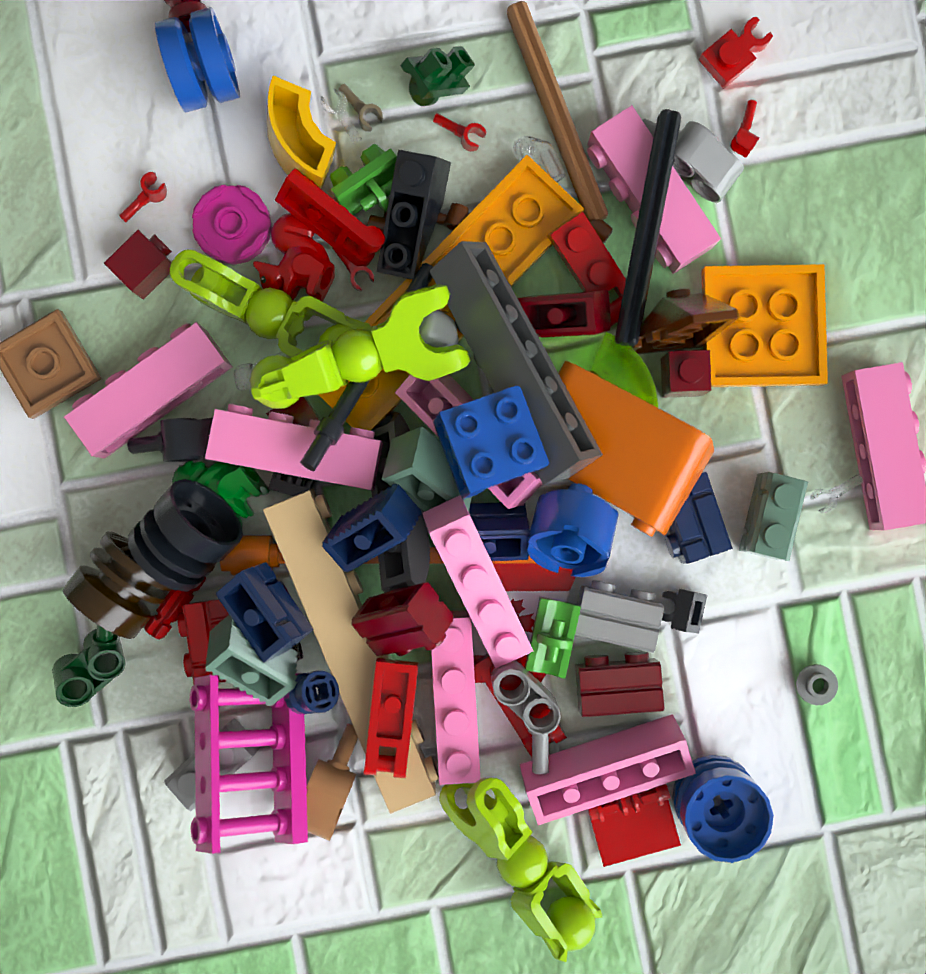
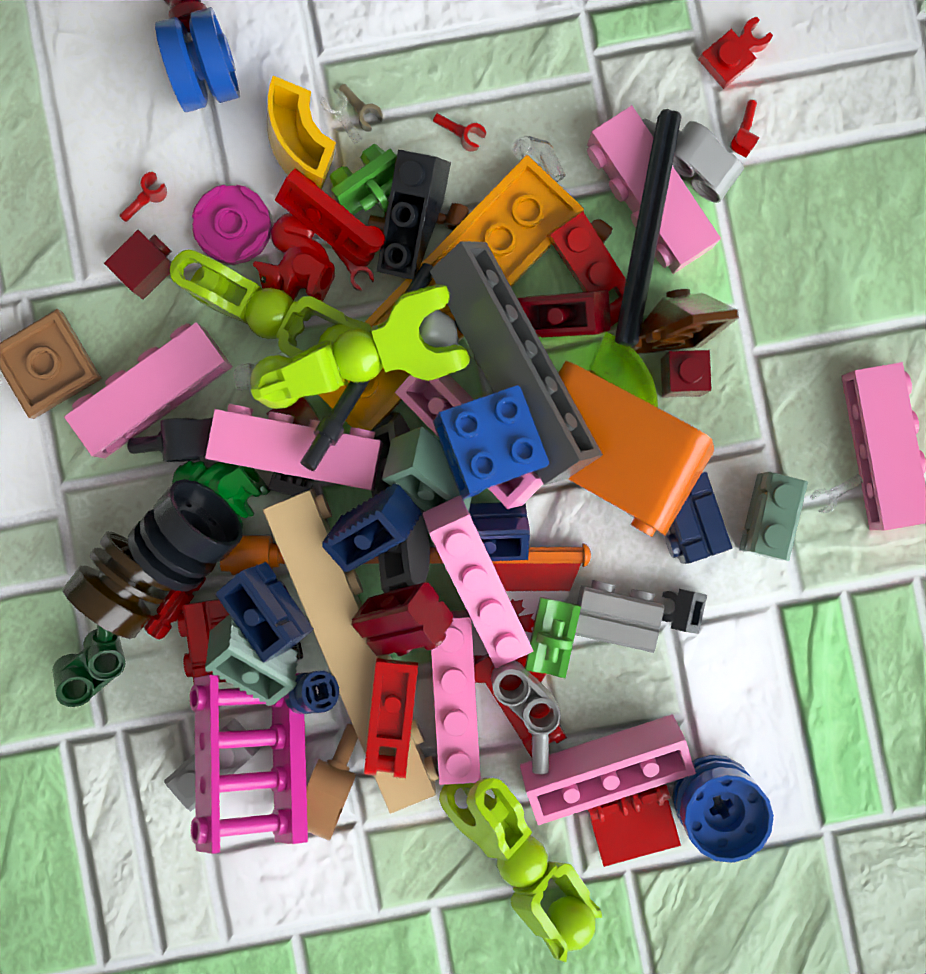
dark green hips [400,46,475,106] -> none
medium nougat axle [507,1,608,223] -> none
blue brick [527,483,619,577] -> none
dark red brick [575,652,665,717] -> none
light orange plate [701,264,828,387] -> none
light grey plate [796,664,838,705] -> none

